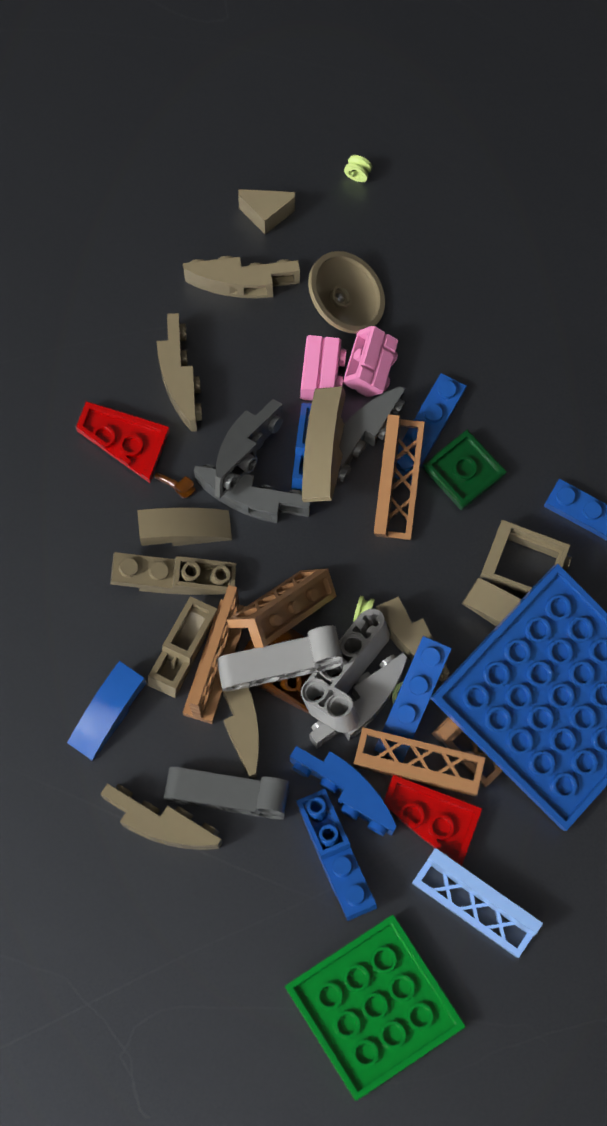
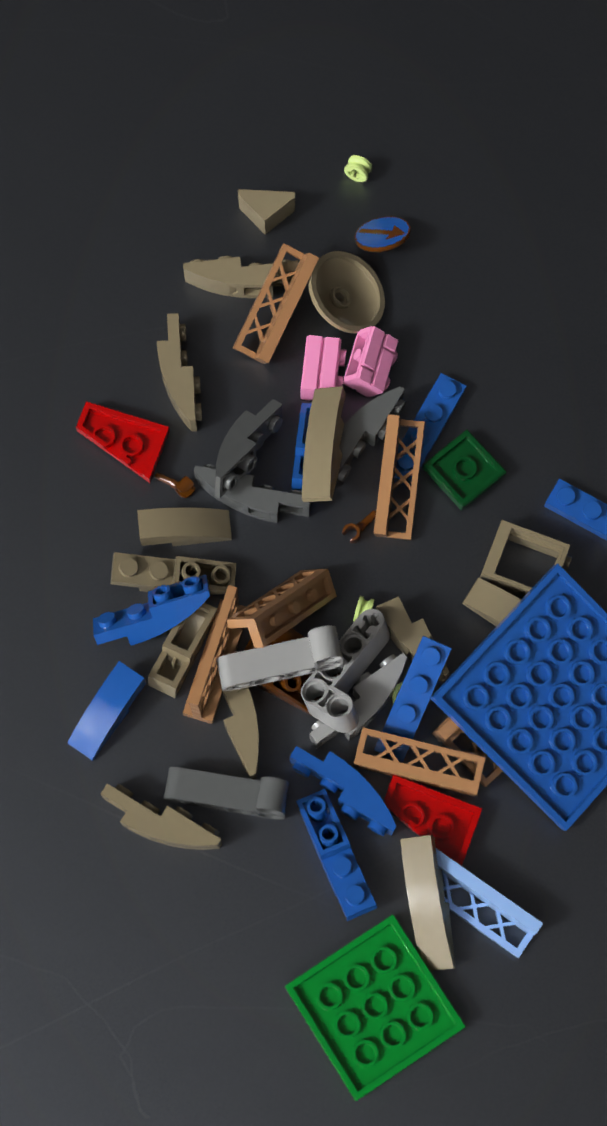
none -> blue slope [93,575,210,646]
none -> medium nougat fence [233,243,319,364]
none -> reddish brown hand [342,510,376,543]
none -> blue piece [354,216,411,253]
none -> slope [400,835,455,971]

